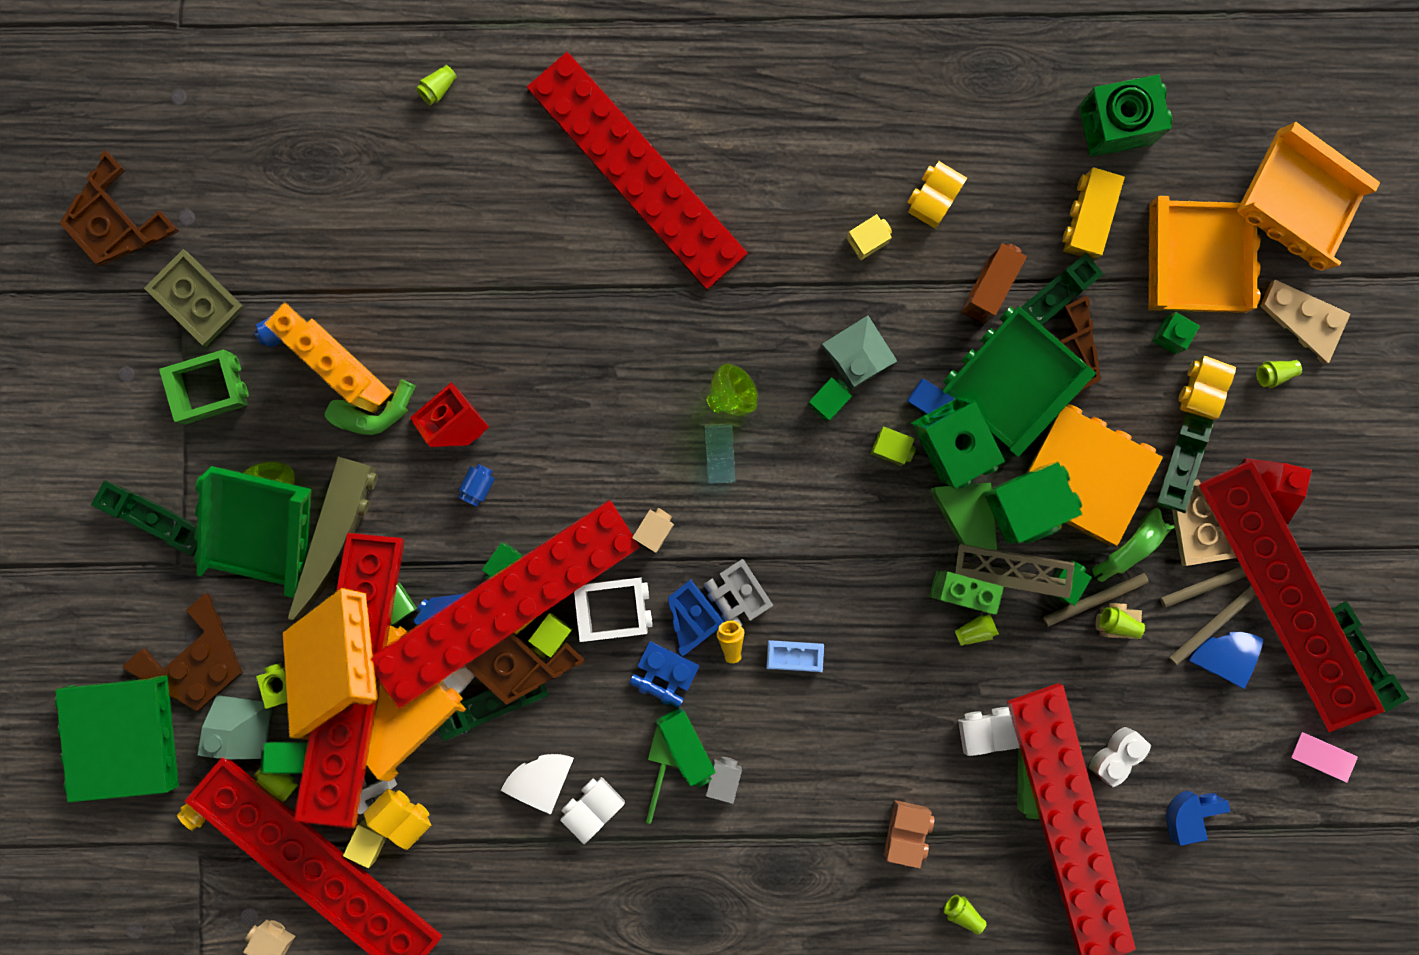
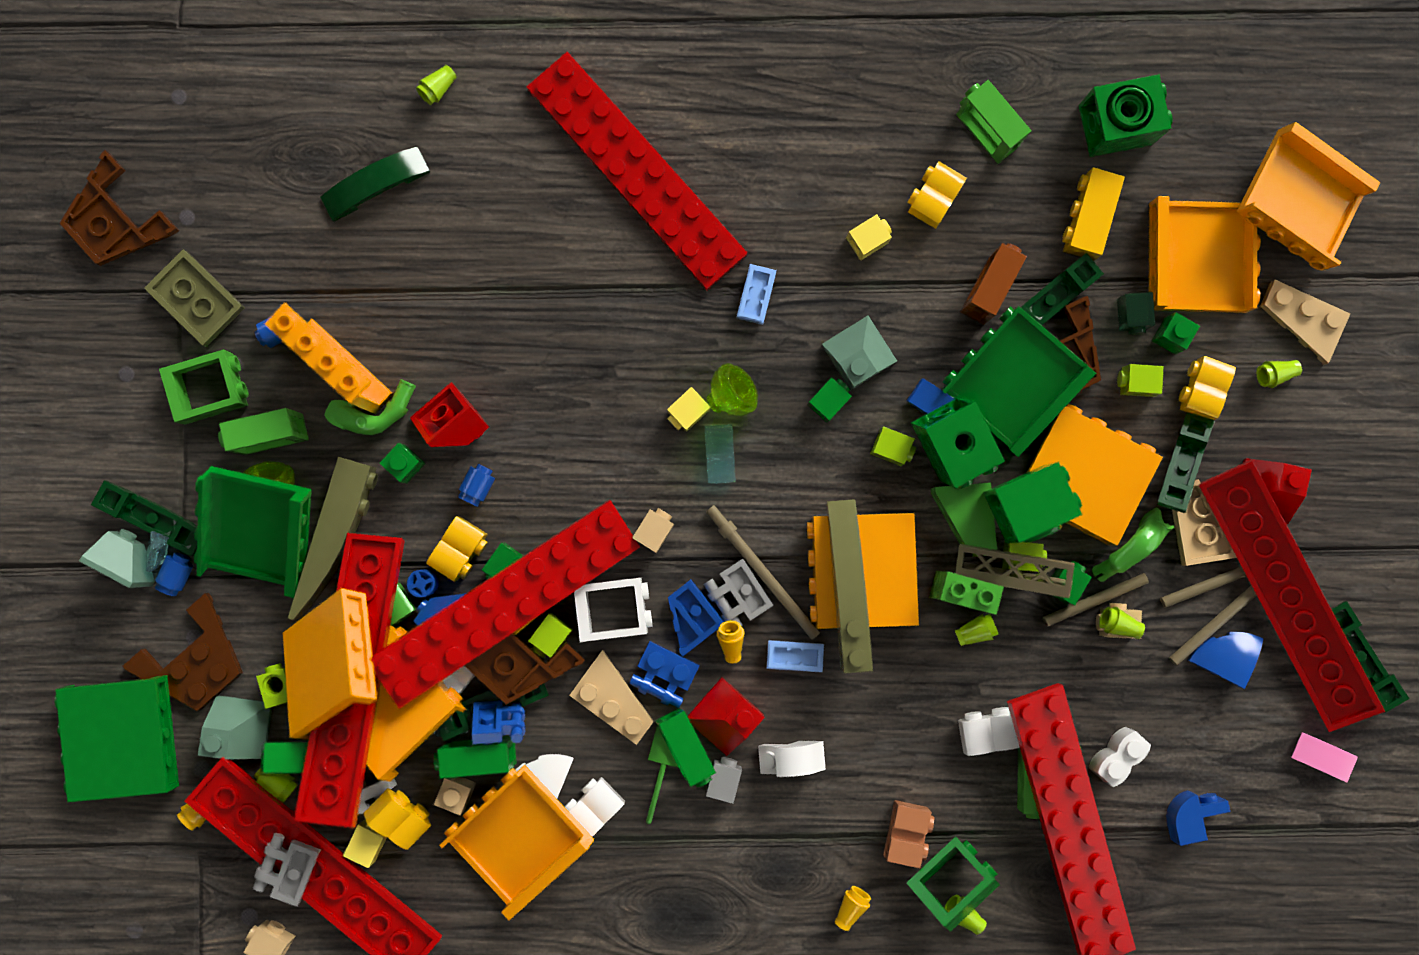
none -> slope [79,529,155,588]
none -> clear light blue slope [146,531,169,572]
none -> blue brick [155,552,193,596]
none -> bright green window [218,408,309,455]
none -> light grey plate [253,833,321,906]
none -> dark green slope [320,147,430,222]
none -> green brick [380,443,426,484]
none -> blue wheel [407,569,439,598]
none -> yellow brick [426,516,488,582]
none -> green window [434,736,517,778]
none -> tan brick [434,777,476,815]
none -> light orange panel [439,765,594,920]
none -> blue plate [472,700,525,745]
none -> tan wing [569,650,653,745]
none -> light yellow brick [667,387,710,432]
none -> red slope [687,677,765,756]
none -> dark tan bar [706,505,820,640]
none -> light blue plate [737,264,777,325]
none -> white brick [758,741,826,777]
none -> light orange panel [807,513,919,629]
none -> olive slope [827,499,873,673]
none -> yellow cone [834,886,871,931]
none -> green window [907,837,1000,932]
none -> bright green window [957,80,1031,164]
none -> lime brick [1002,541,1047,572]
none -> clear green brick [1117,292,1155,335]
none -> lime brick [1117,364,1164,397]

